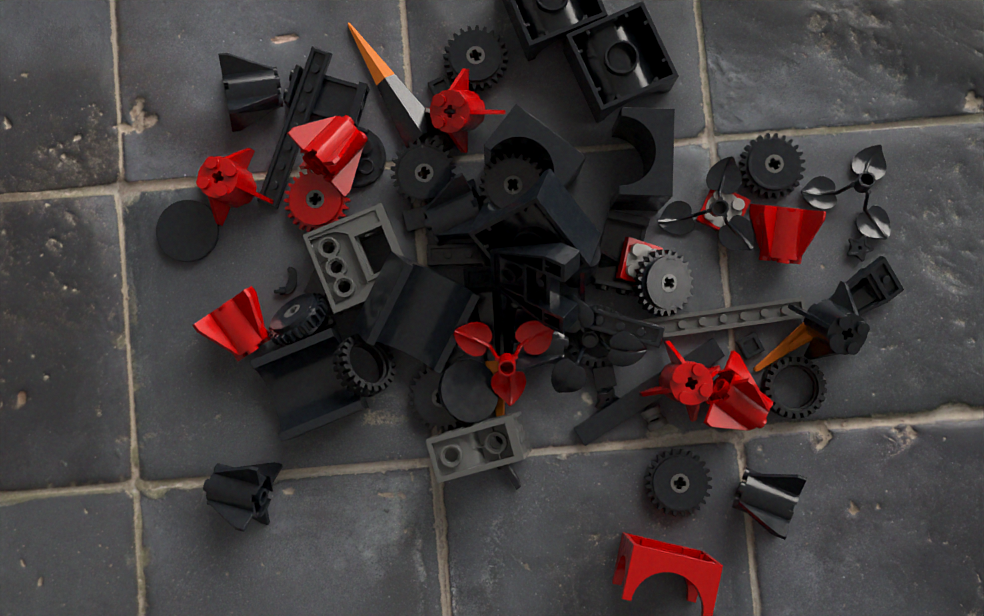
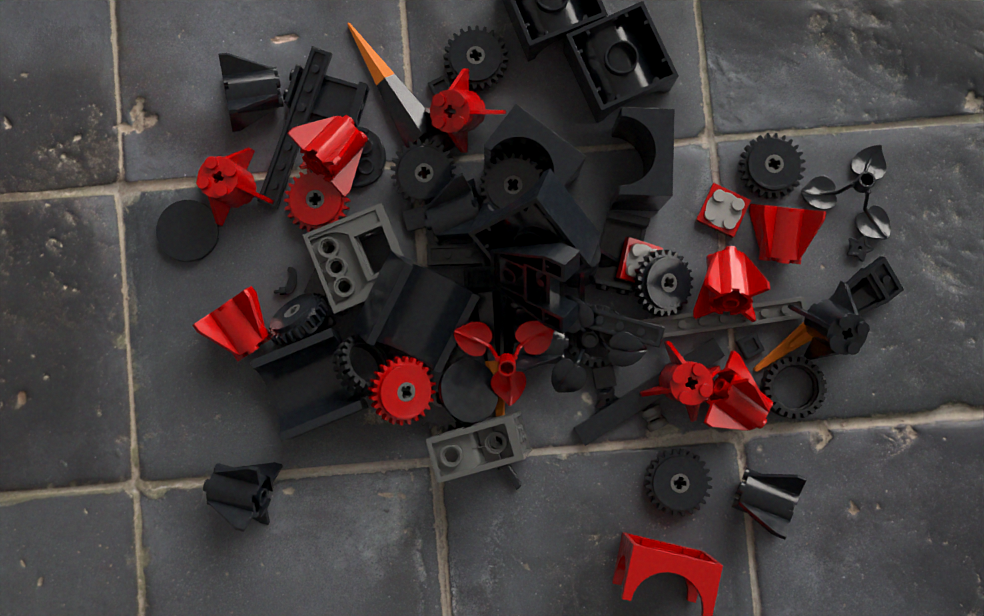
black plant [658,156,754,251] -> none
none -> red gear [368,356,436,425]
none -> red brick [693,246,770,322]

